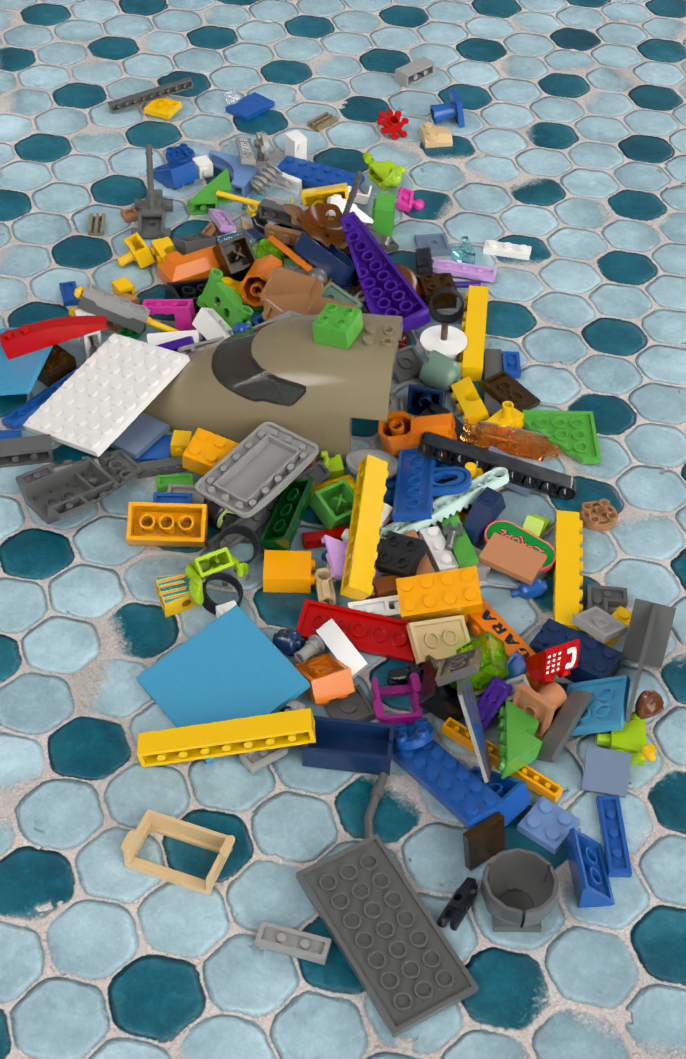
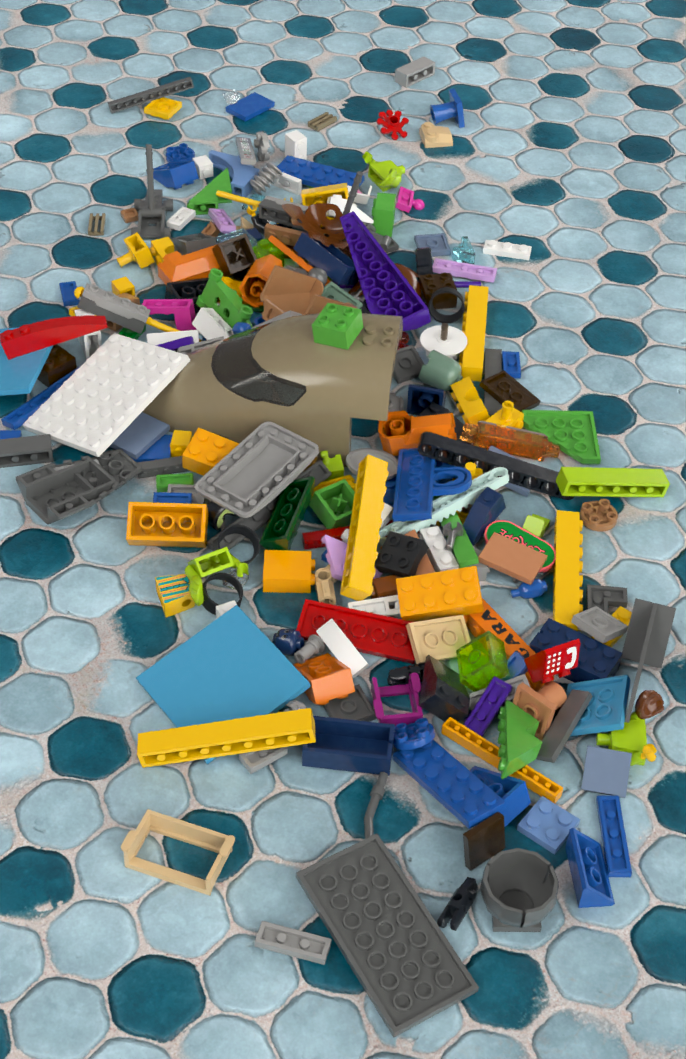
dark grey piece [435,645,492,783] -> none
none -> white plate [166,206,196,231]
none -> lime brick [556,467,670,498]

